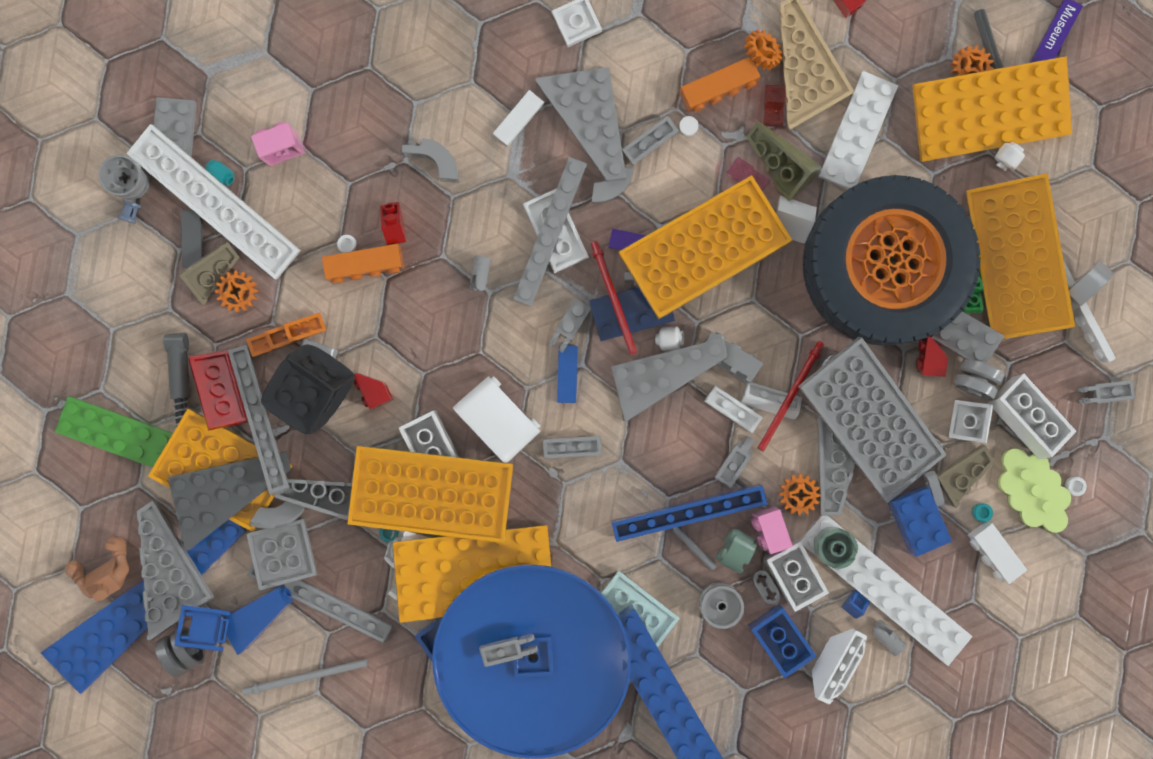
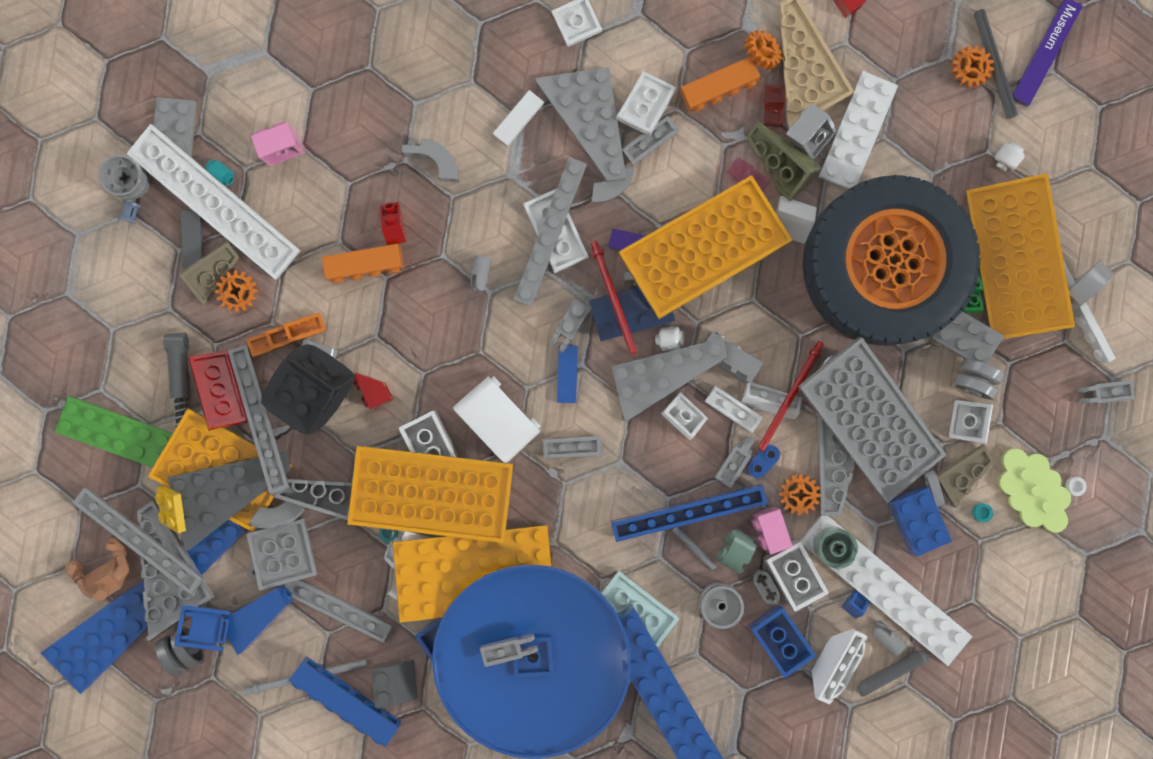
white tile [337,235,357,253] -> none
white tile [679,116,699,137] -> none
light orange plate [912,56,1072,162] -> none
red slope [915,336,948,377] -> none
white brick [968,522,1028,584] -> none
white brick [987,374,1076,459] -> none
none -> light grey plate [73,487,204,594]
none -> yellow plate [155,485,186,533]
none -> blue brick [289,656,401,746]
none -> dark grey slope [371,660,418,708]
none -> white tile [616,71,677,136]
none -> white slope [660,392,708,440]
none -> blue plate [747,445,780,478]
none -> light grey slope [786,104,837,160]
none -> dark grey piece [858,651,929,697]

